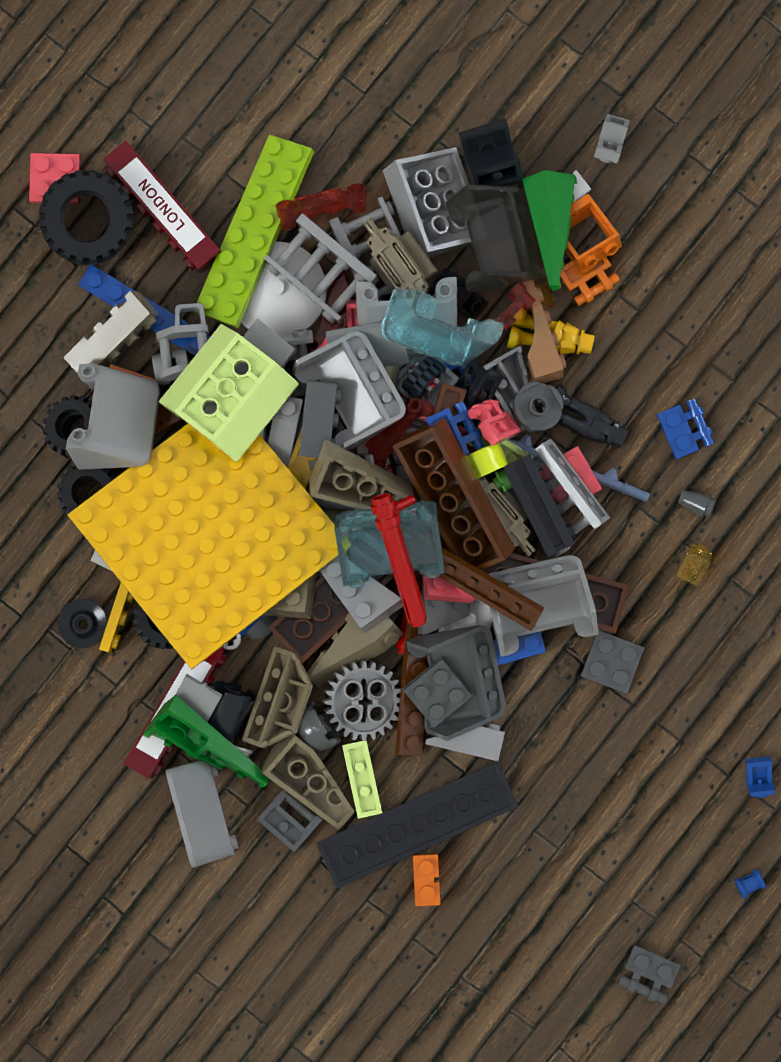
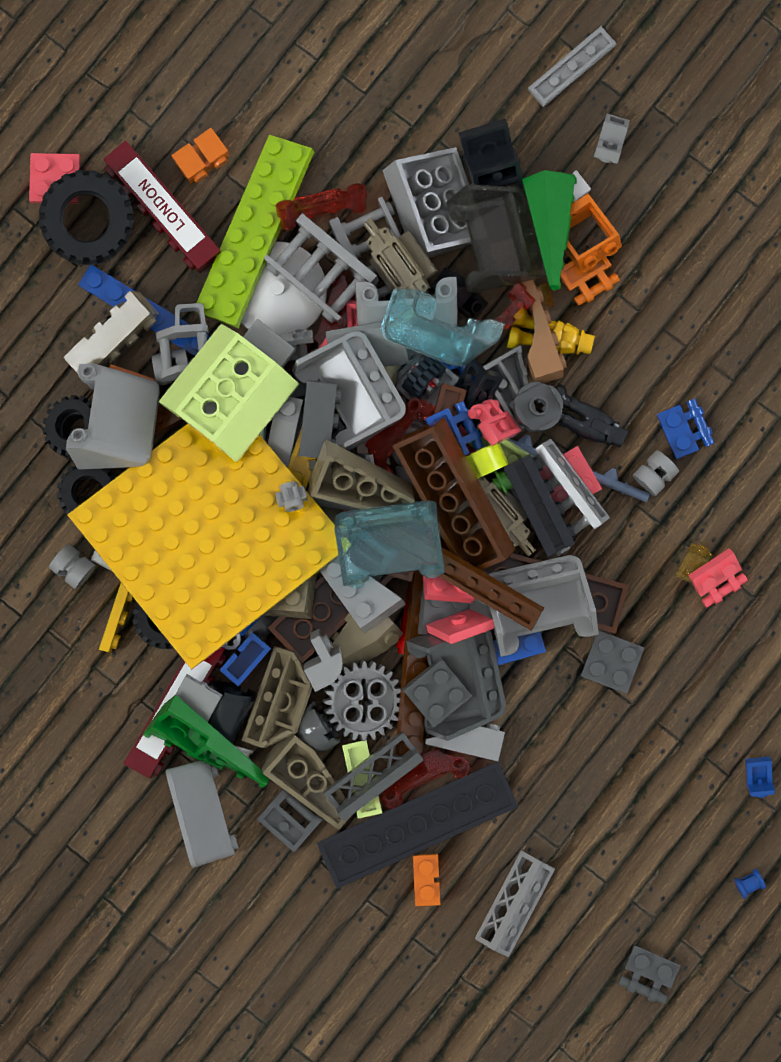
black dish [58,599,107,649] -> none
red cylinder [370,493,427,627] -> none
dark grey cone [678,490,717,518] -> none
none -> light grey wheel [49,543,96,590]
none -> orange piece [171,128,230,184]
none -> blue piece [220,632,271,686]
none -> light grey gear [275,481,307,512]
none -> light grey brick [304,629,342,692]
none -> dark grey fence [323,731,424,821]
none -> clear red plate [382,748,471,809]
none -> coral plate [426,609,495,644]
none -> light grey fence [475,850,555,957]
none -> light grey tile [527,26,617,108]
none -> light grey wheel [632,450,679,497]
none -> coral plate [688,548,748,608]

